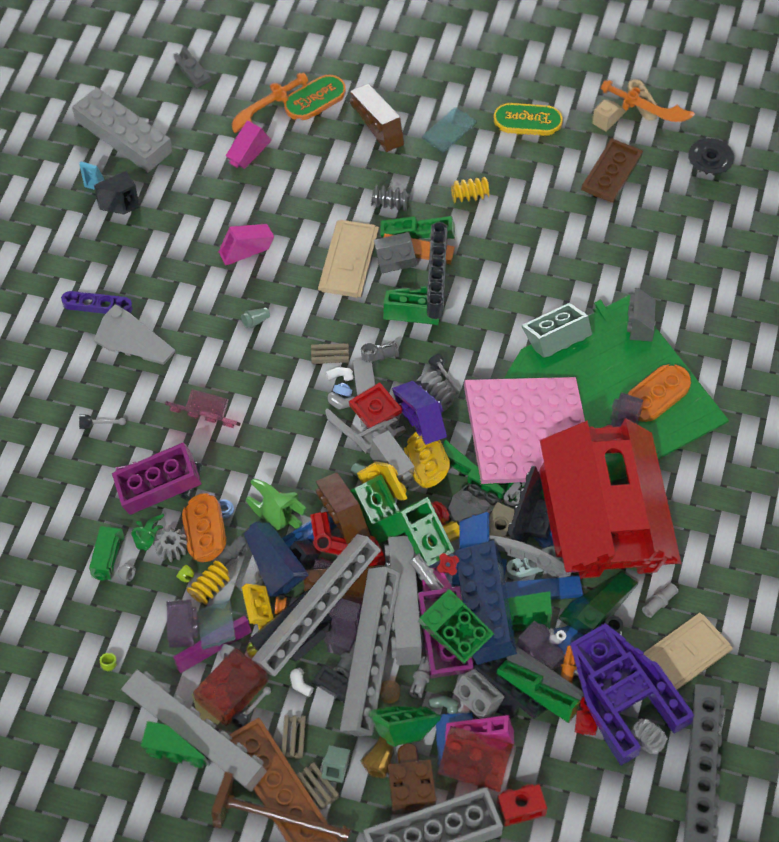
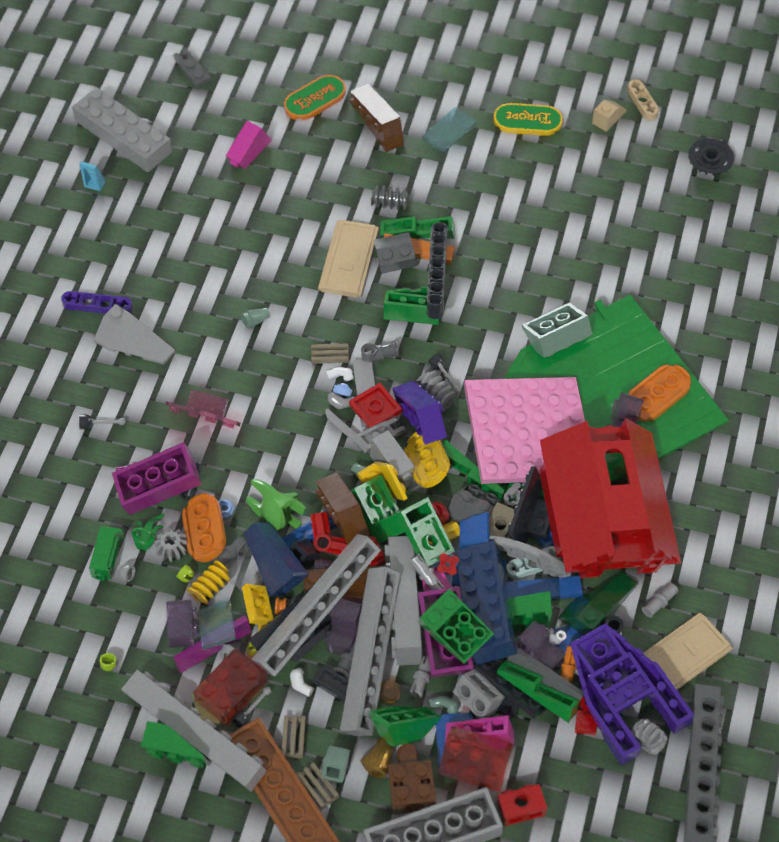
black slope [94,171,140,215] -> none
reddish brown tile [211,772,351,842] -> none
dark pink slope [219,224,274,265] -> none
orange sword [232,73,309,132] -> none
yellow piece [451,177,489,203] -> none
reddish brown plate [581,138,643,203] -> none
orange sword [601,80,695,122] -> none
dark grey slope [627,288,656,341] -> none

